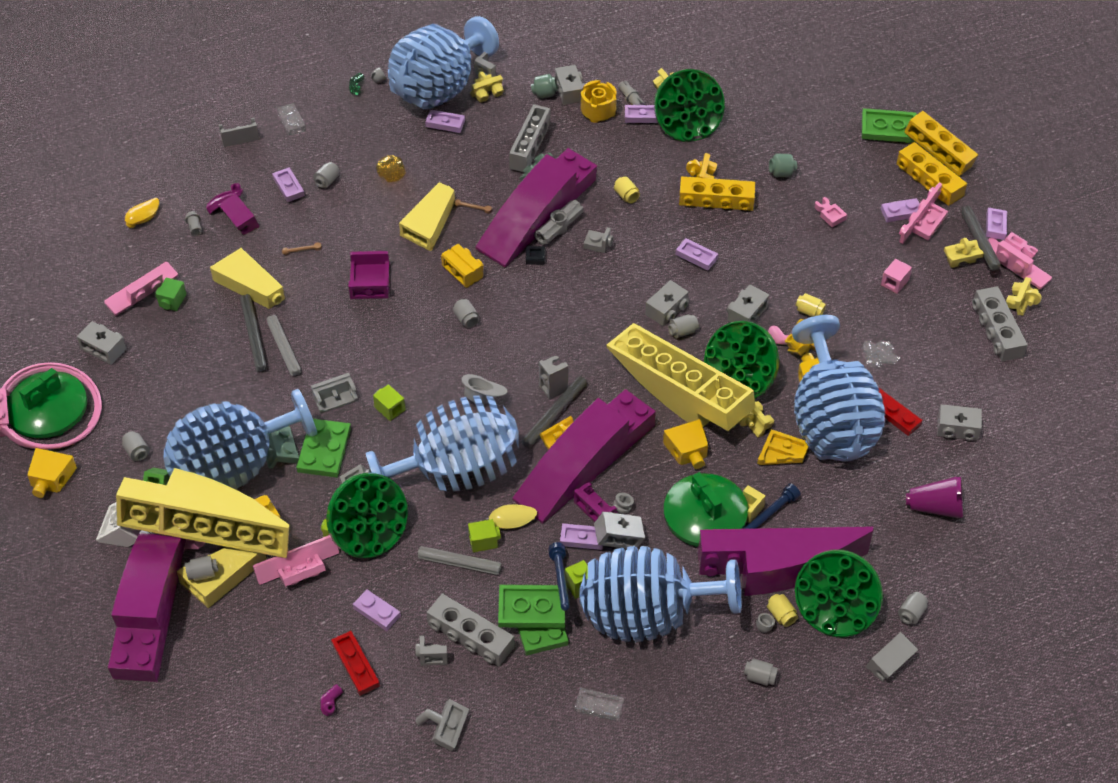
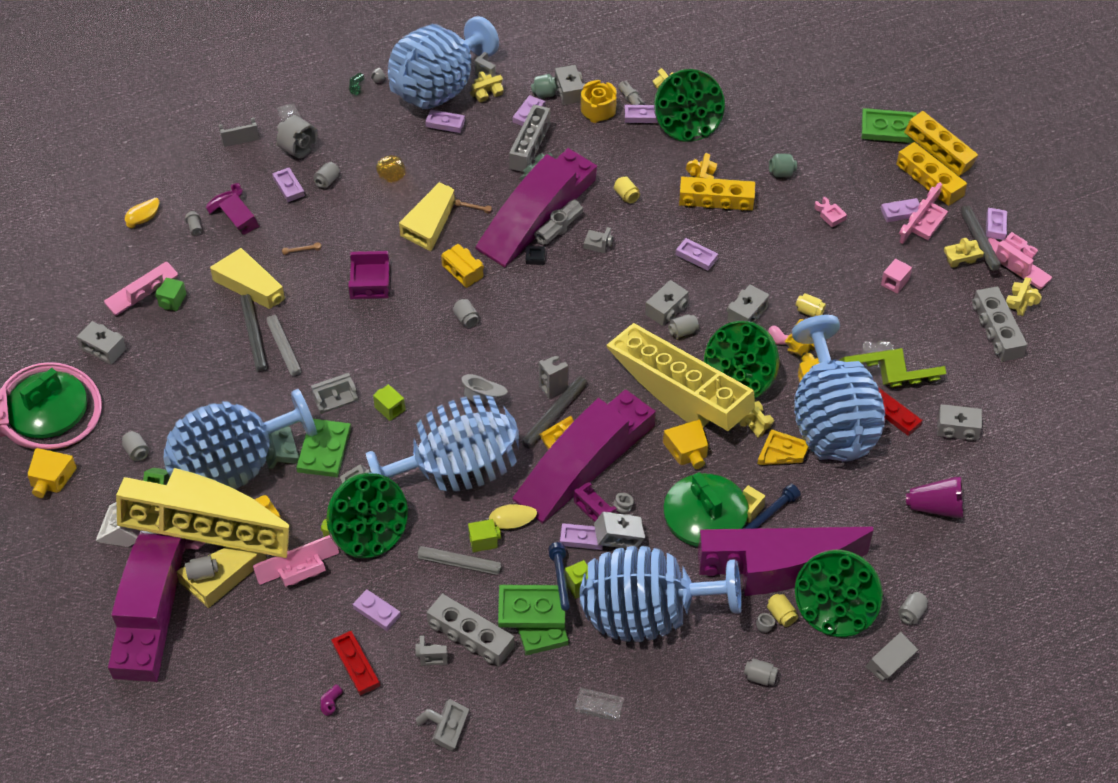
none -> light grey brick [276,115,318,158]
none -> lavender plate [512,95,545,126]
none -> lime bracket [839,348,946,387]

